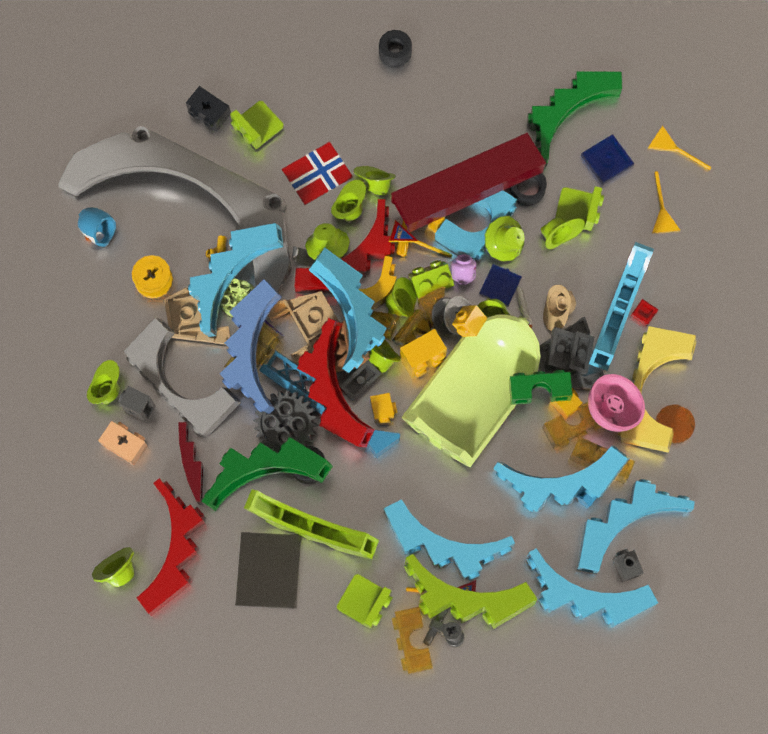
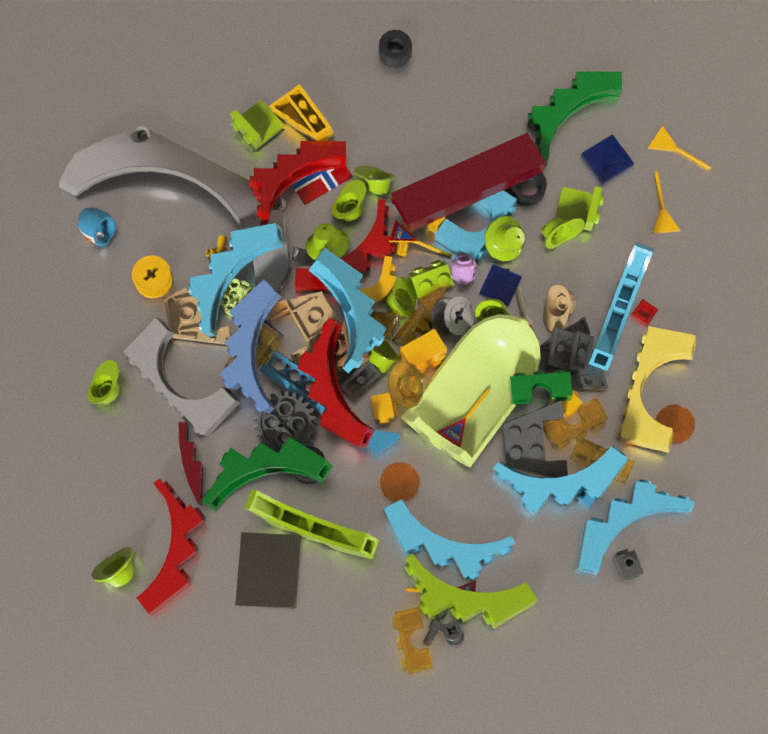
light nougat brick [98,421,147,465] -> none
dark grey brick [119,386,155,423] -> none
black brick [186,86,231,131] -> none
lime bracket [337,574,393,629] -> none
yellow brick [452,305,487,337] -> none
medium azure arch [527,548,658,628] -> none
bright pink piece [588,374,645,432] -> none
none -> red arch [250,141,346,225]
none -> yellow wedge [269,84,335,141]
none -> clear orange tile [380,462,420,502]
none -> clear yellow hat [388,361,428,409]
none -> piece [437,389,490,448]
none -> dark grey wing [503,400,568,477]

